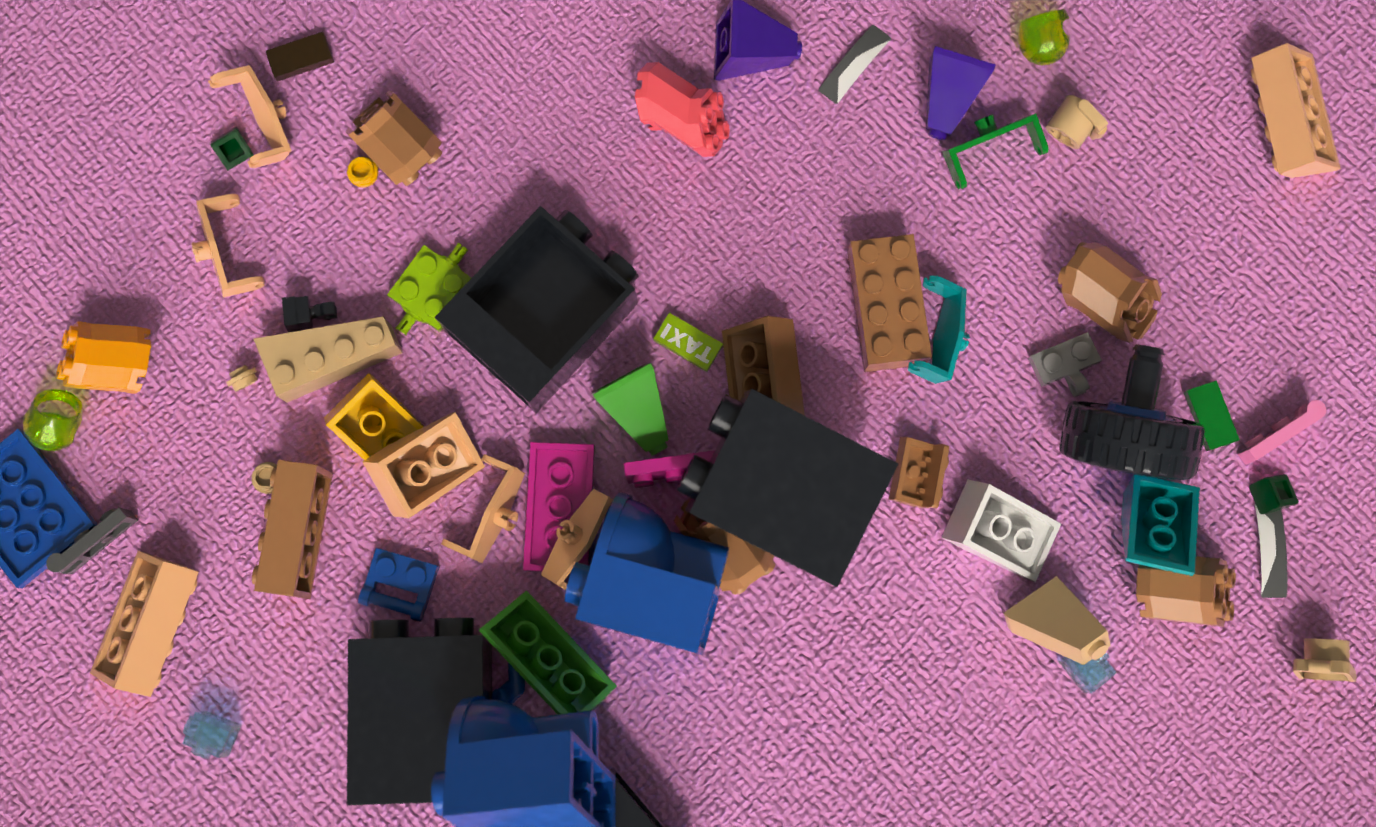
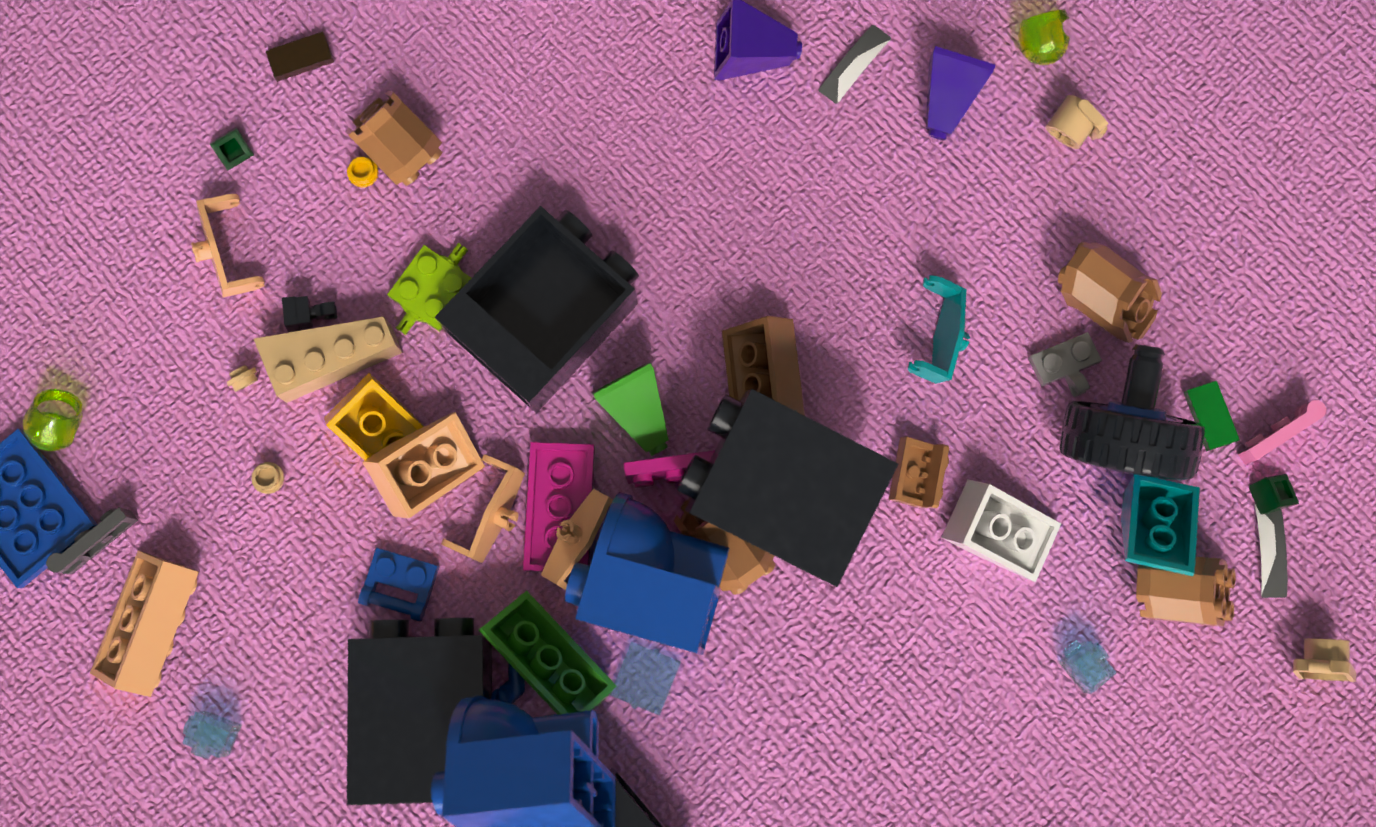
light orange brick [56,321,151,394] -> none
light nougat piece [208,65,291,168] -> none
medium nougat brick [252,460,333,599] -> none
coral brick [635,62,730,157] -> none
lime tile [653,313,723,372] -> none
medium nougat brick [847,234,932,372] -> none
green piece [942,113,1049,190] -> none
tan slope [1004,576,1111,665] -> none
light nougat slope [1251,43,1341,178] -> none
none -> clear light blue piece [610,642,681,716]

